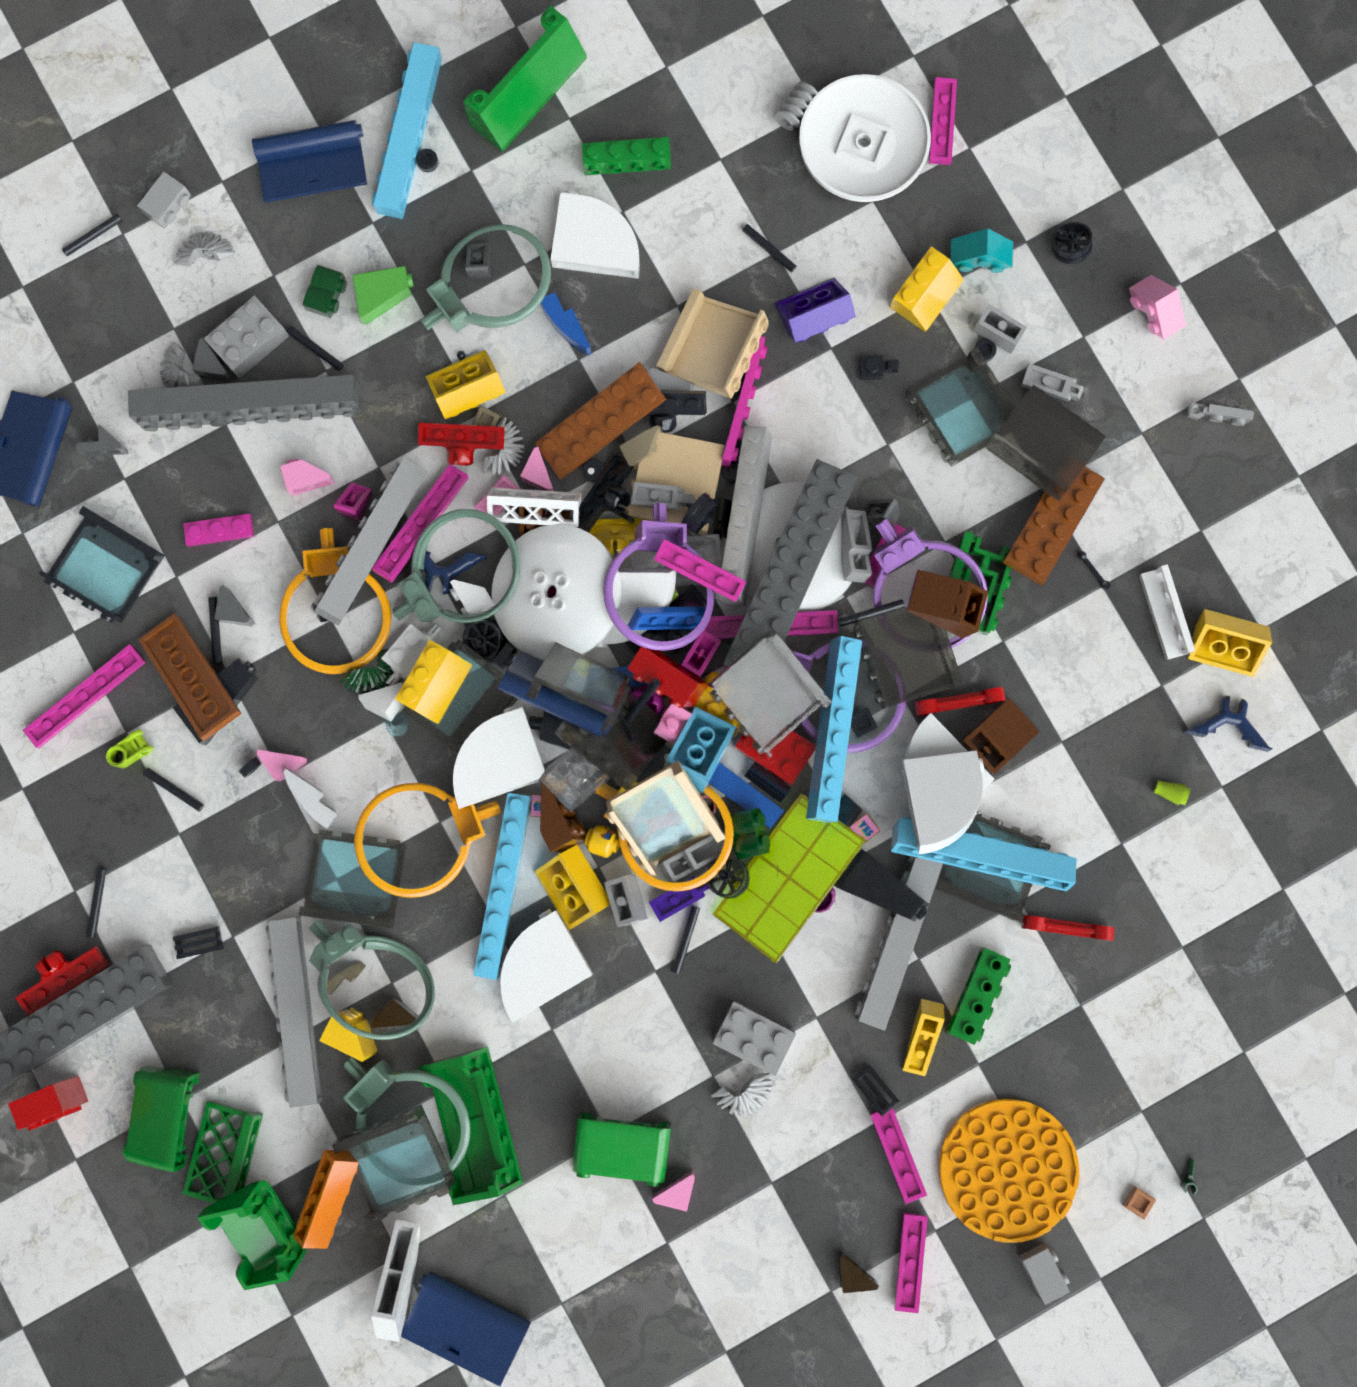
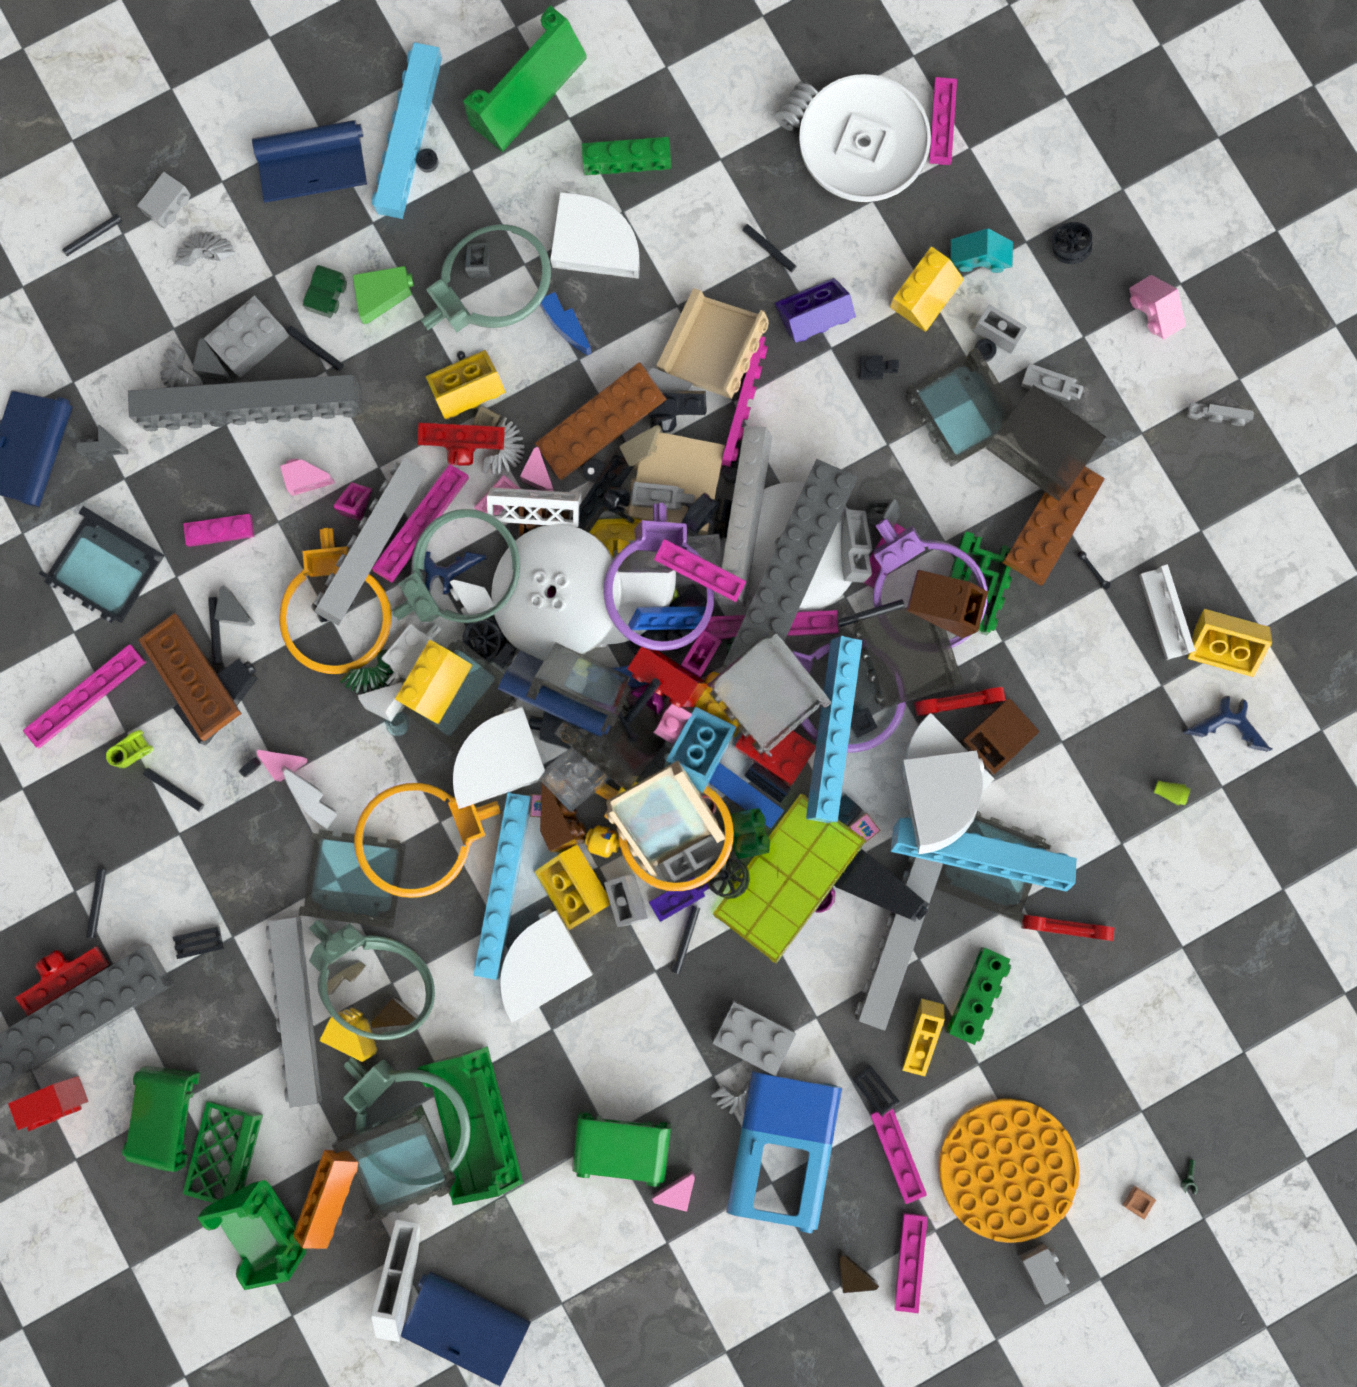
none -> piece [726,1071,842,1233]

